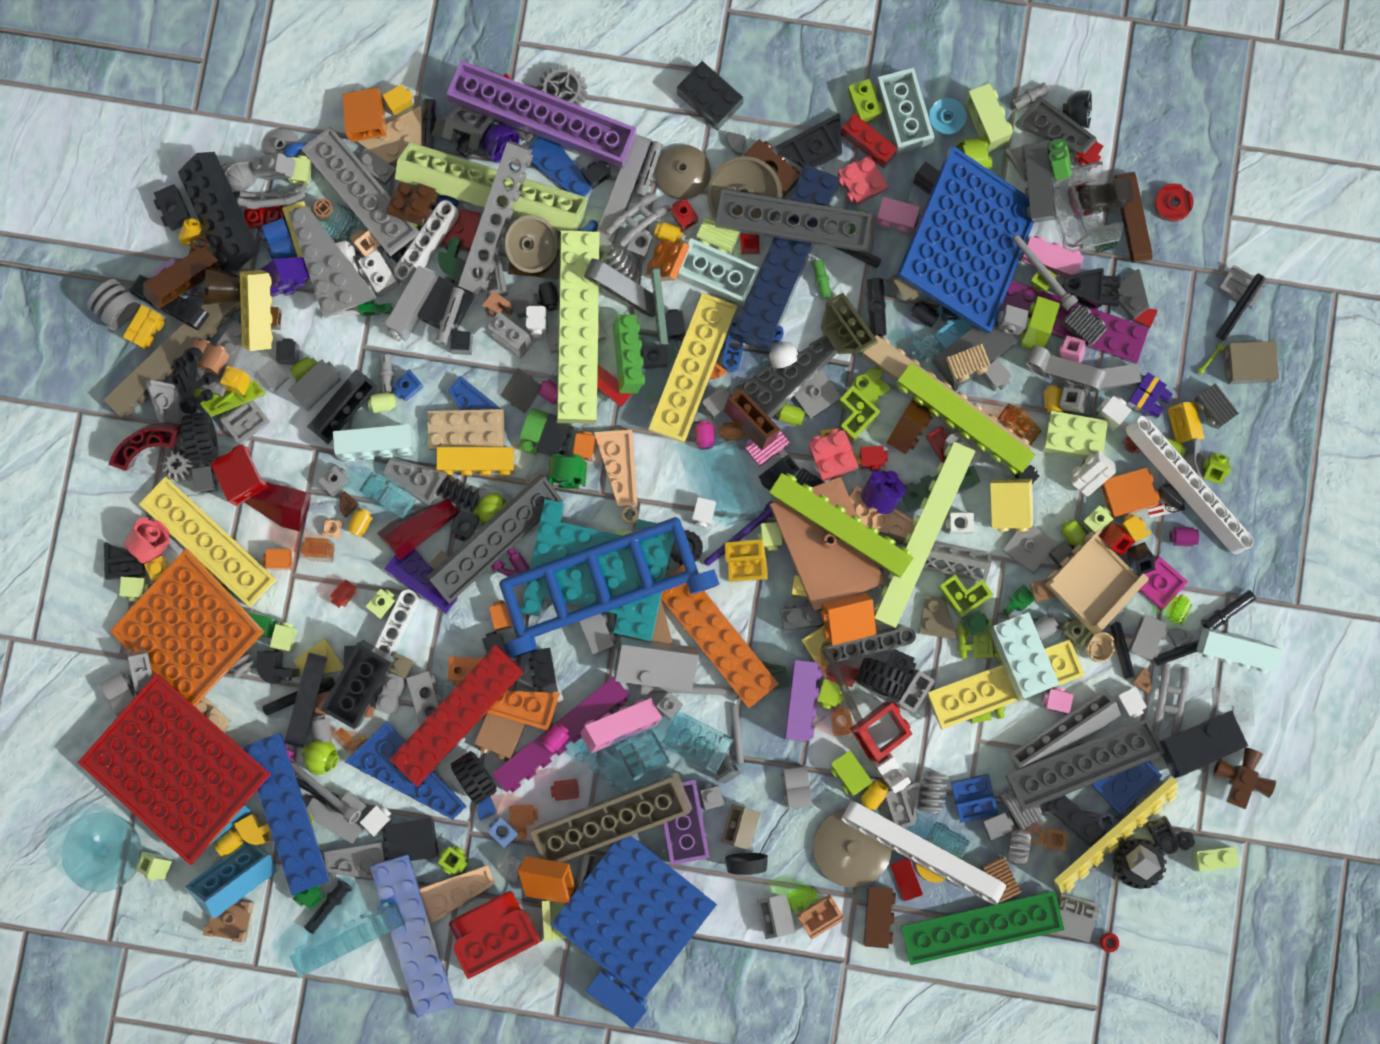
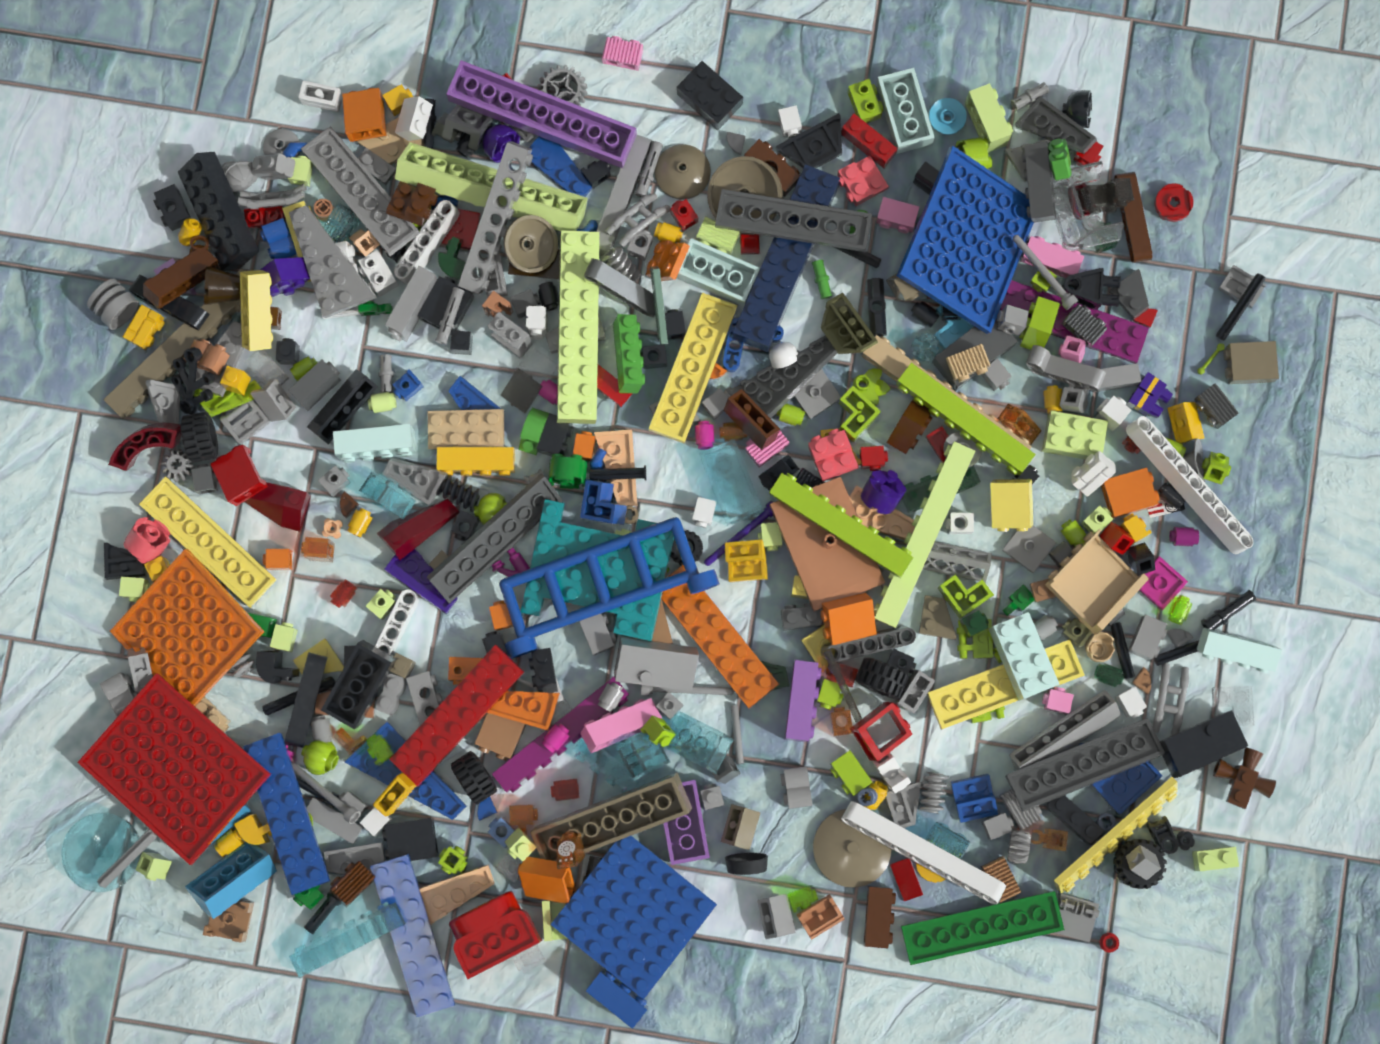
none -> light grey axle [97,829,157,888]
none -> light grey panel [251,378,296,422]
none -> white brick [299,80,343,112]
none -> reddish brown brick [330,861,375,908]
none -> clear neon green brick [366,734,395,766]
none -> yellow brick [373,773,417,816]
none -> white brick [395,96,433,141]
none -> yellowish green brick [505,827,537,861]
none -> clear orange slope [557,832,585,869]
none -> blue brick [580,480,627,525]
none -> black axle [589,465,647,481]
none -> blue arm [590,447,607,469]
none -> light grey brick [597,682,624,712]
none -> bright pink brick [602,36,643,71]
none -> lime brick [640,716,676,747]
none -> white brick [778,105,802,137]
none -> sand blue bush [858,788,878,806]
none -> clear green brick [1094,663,1124,688]

